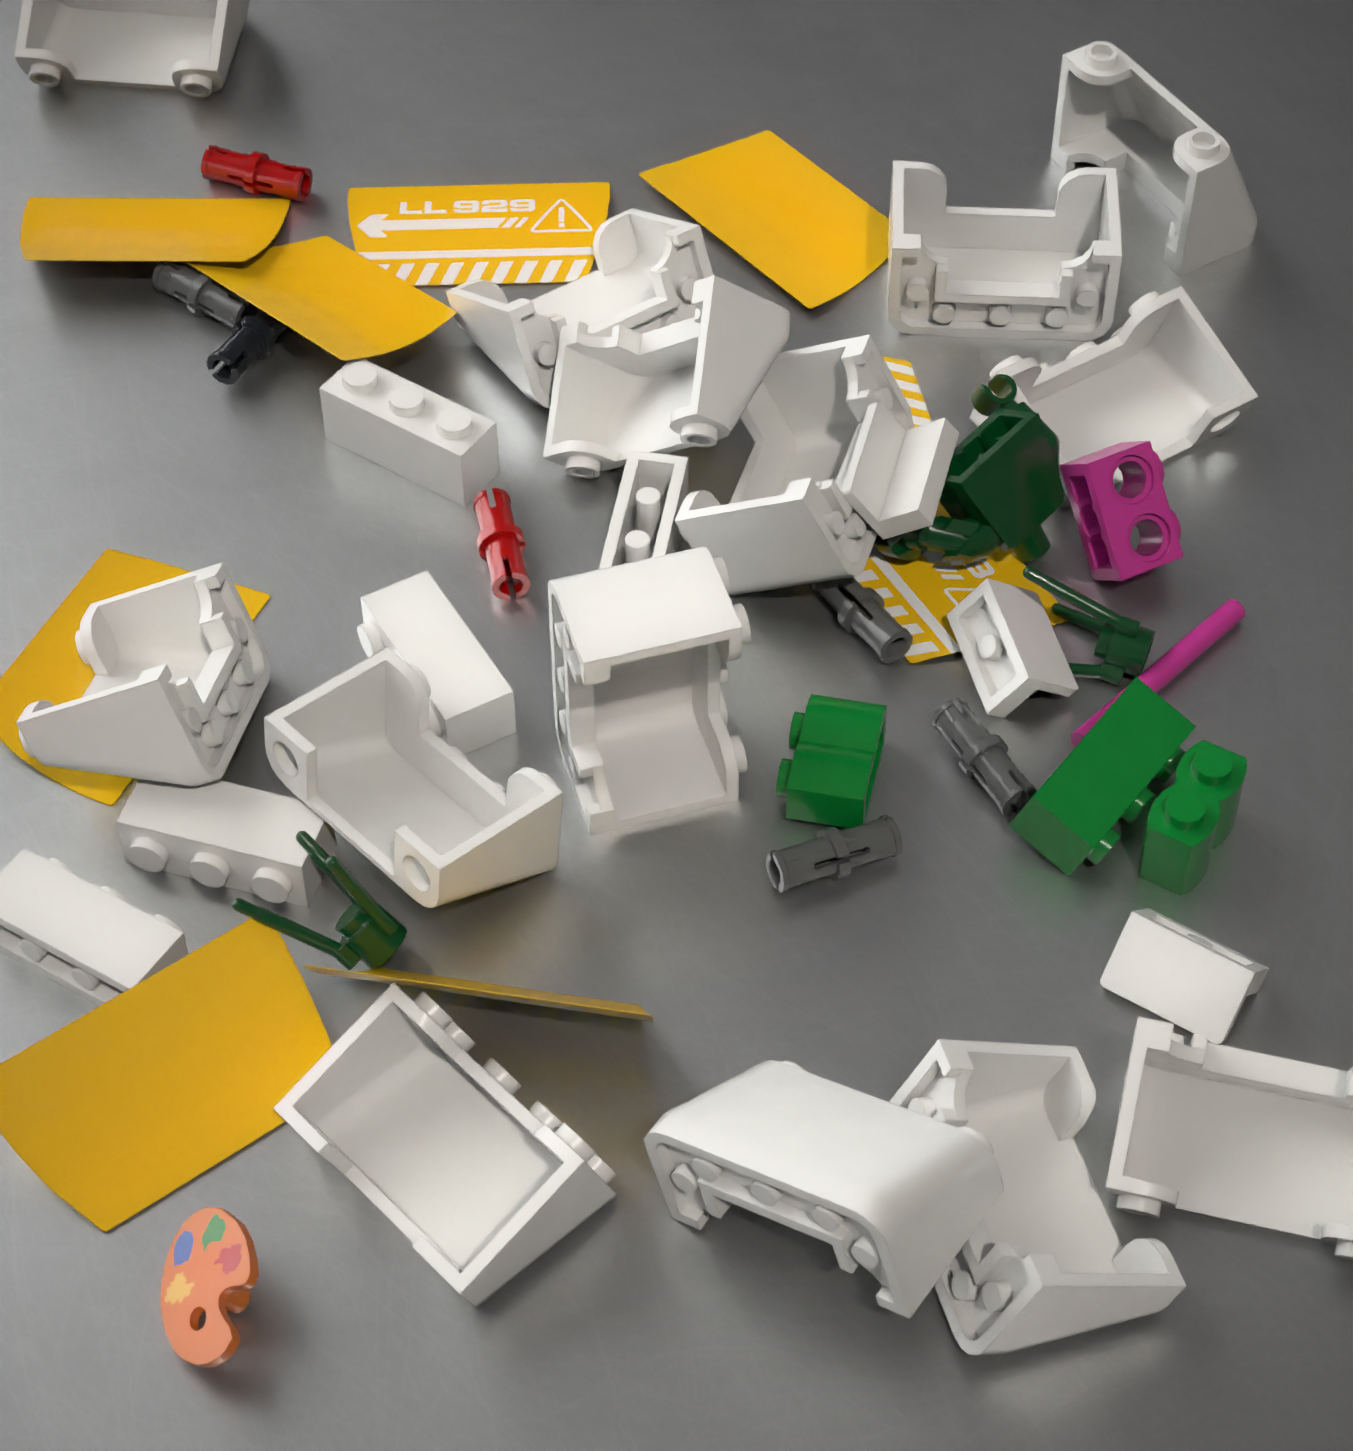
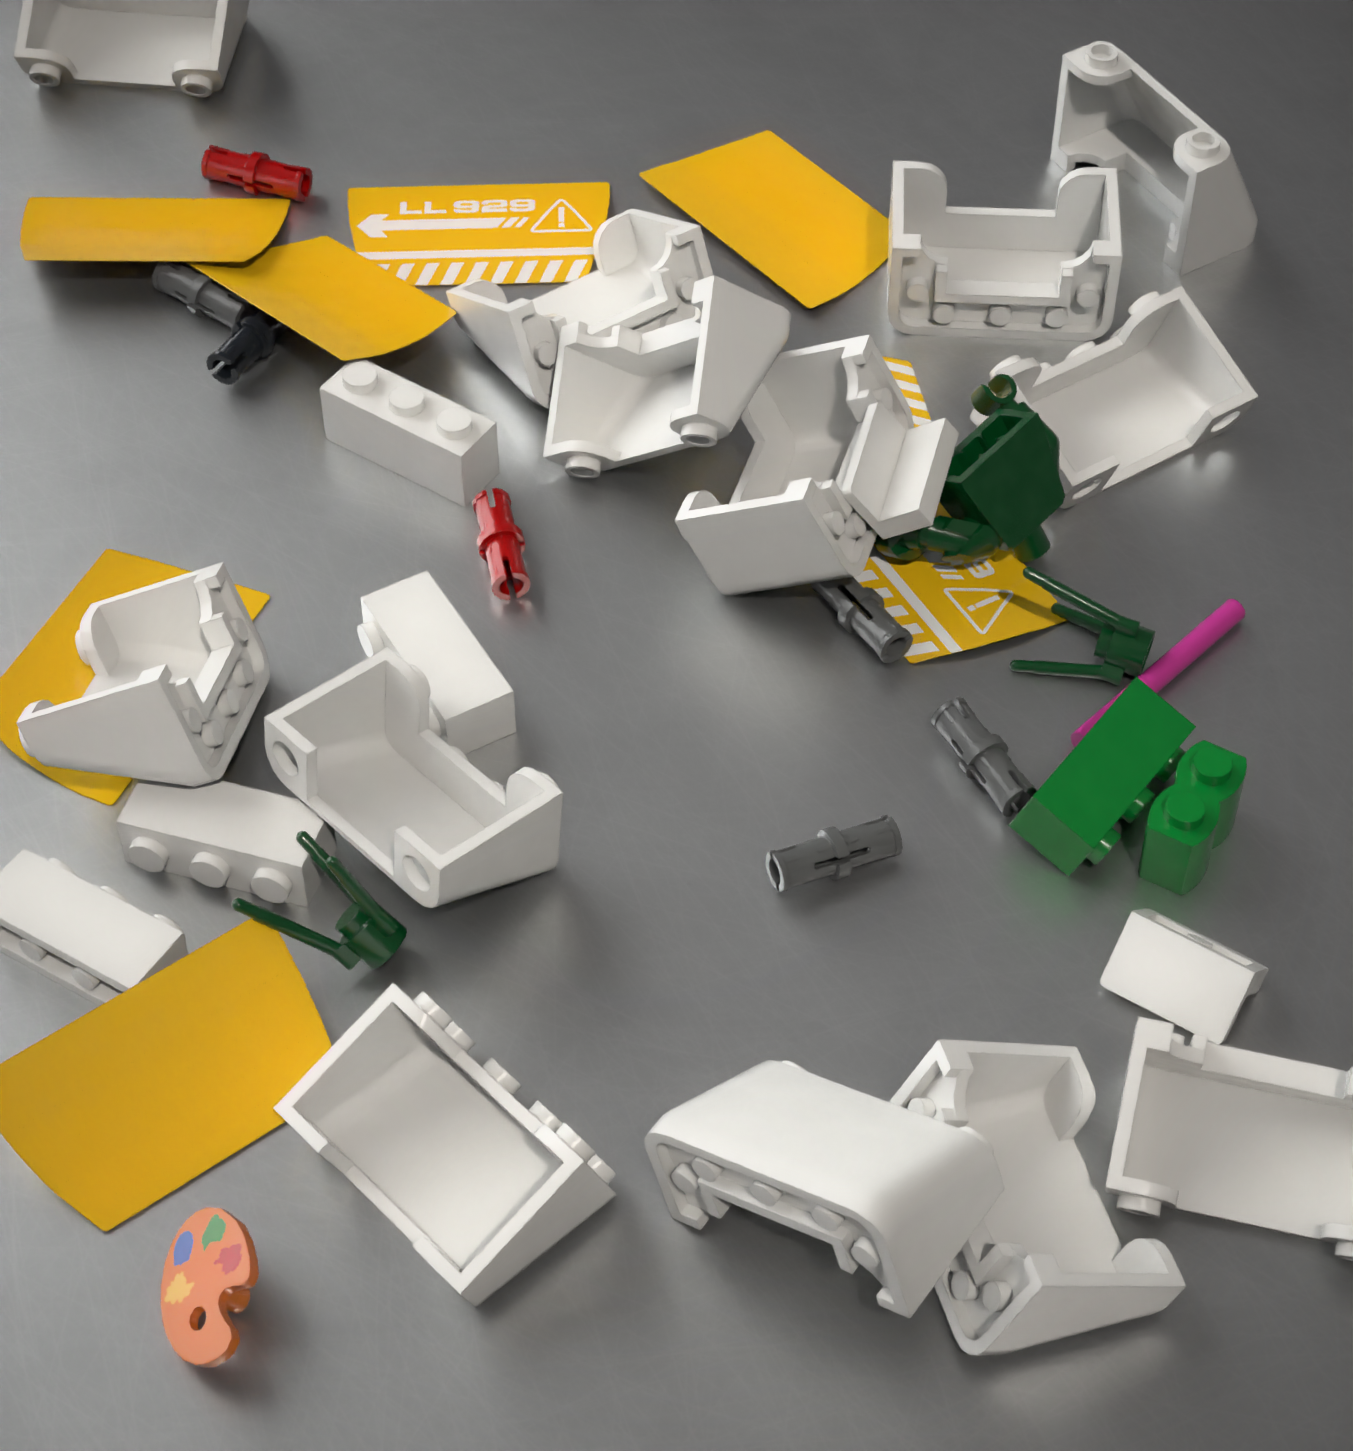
yellow sticker [303,965,654,1022] -> none
white windscreen [548,546,751,836] -> none
white brick [598,450,688,570] -> none
green brick [776,694,887,828] -> none
white panel [947,578,1078,718] -> none
dark pink brick [1059,441,1184,581] -> none

